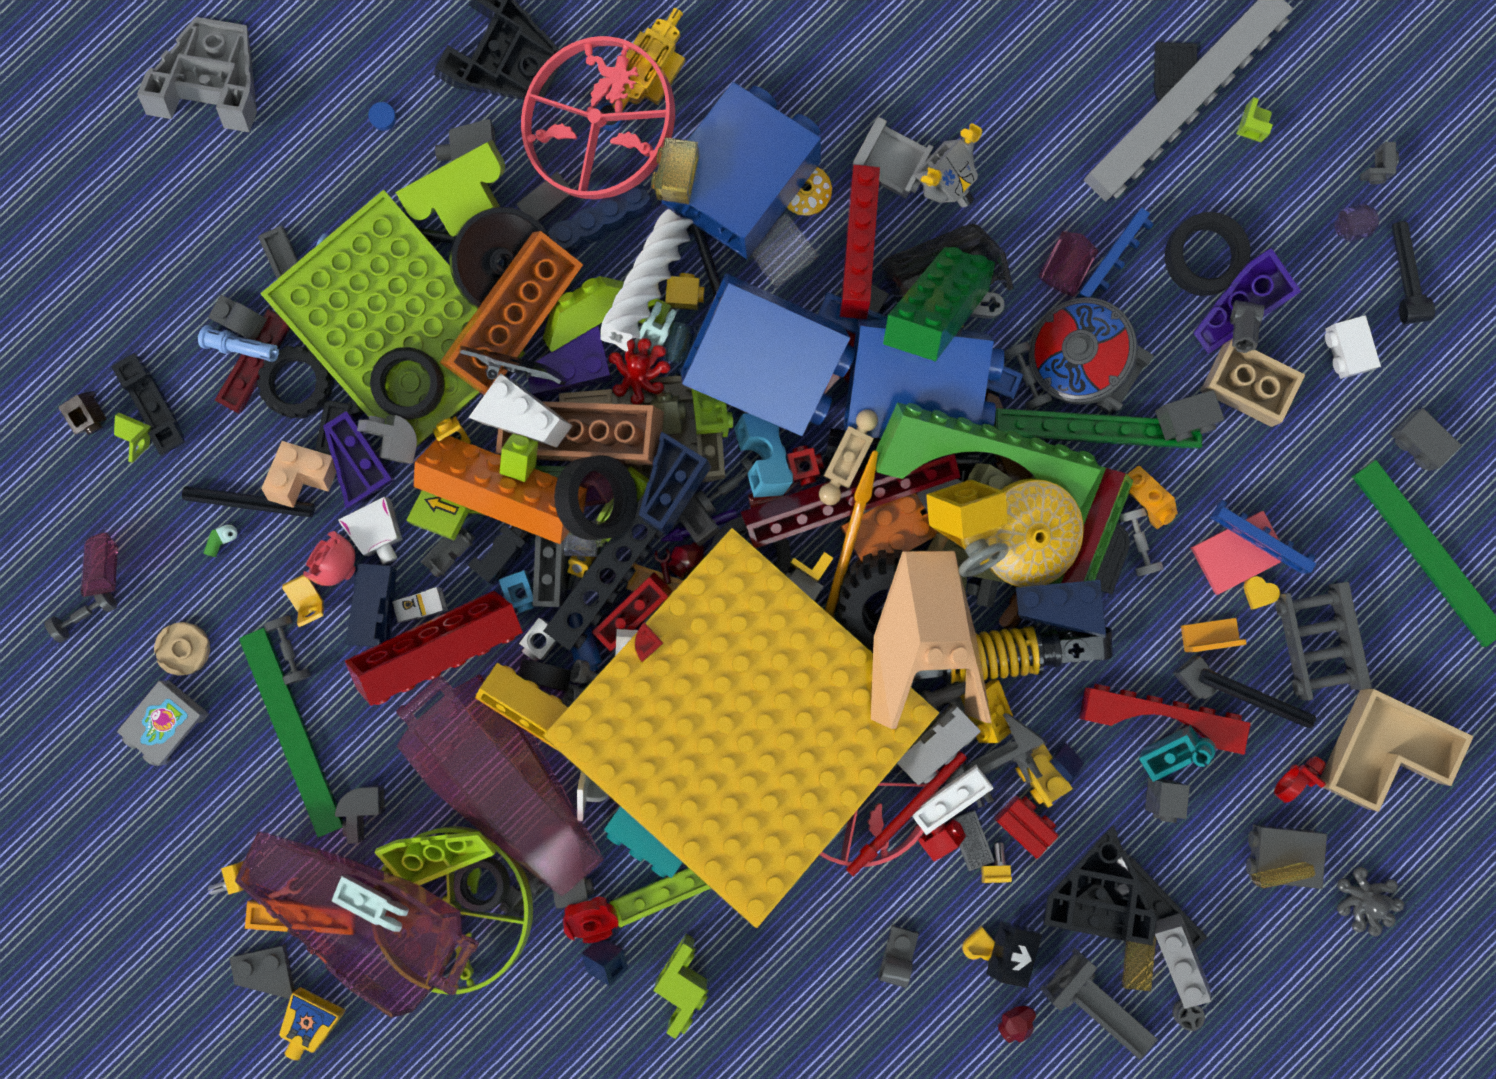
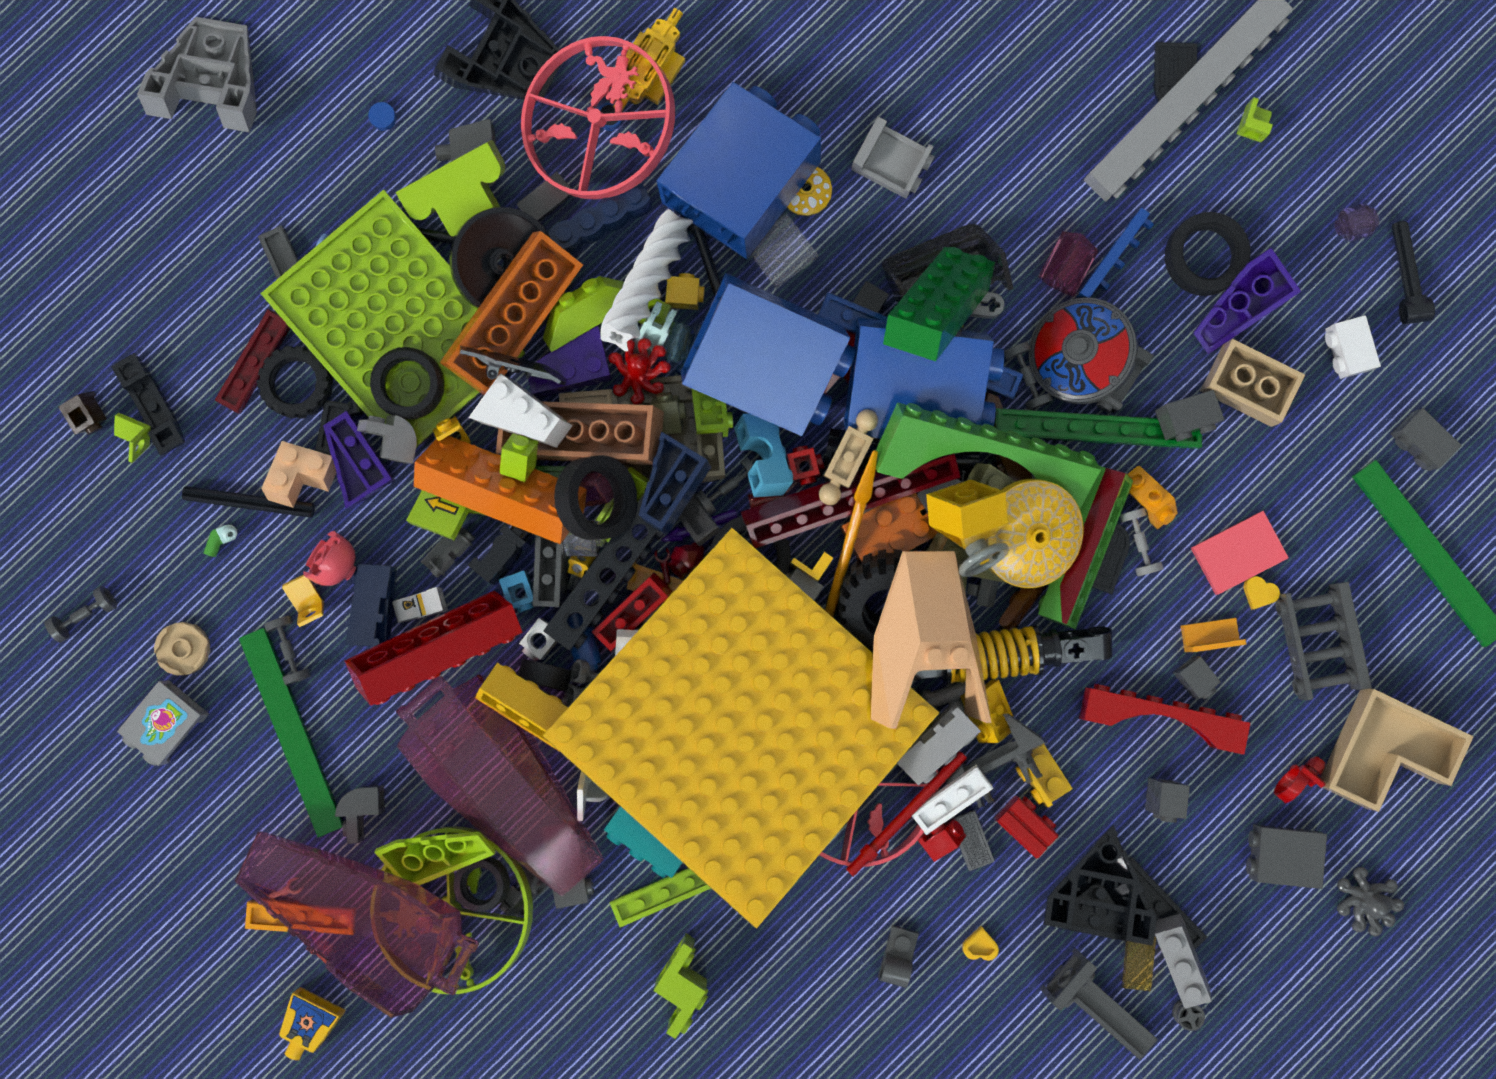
clear pink brick [81,532,118,597] -> none
light blue pin [198,325,279,362] -> none
dark grey plate [208,295,267,340] -> none
yellow piece [208,861,251,895] -> none
dark grey wing [229,944,295,999] -> none
light aqua hinge [331,874,409,932] -> none
white torso [339,497,402,565] -> none
red plate [563,897,618,943] -> none
dark blue panel [582,939,628,986] -> none
red tile [635,622,663,663] -> none
clear yellow brick [651,137,700,204] -> none
red brick [840,165,880,320] -> none
light grey torso [914,123,982,207] -> none
yellow piece [981,843,1012,883] -> none
black brick [986,921,1042,988] -> none
dark red rock [998,1006,1036,1043] -> none
dark blue wedge [1016,580,1106,638] -> none
dark blue tile [1049,743,1084,782] -> none
teal hinge [1139,725,1216,782] -> none
black axle [1198,669,1316,728] -> none
blue hinge [1210,500,1317,574] -> none
dark grey piece [1230,300,1264,353] -> none
clear yellow tile [1251,862,1316,889] -> none
dark grey bracket [1360,142,1399,185] -> none

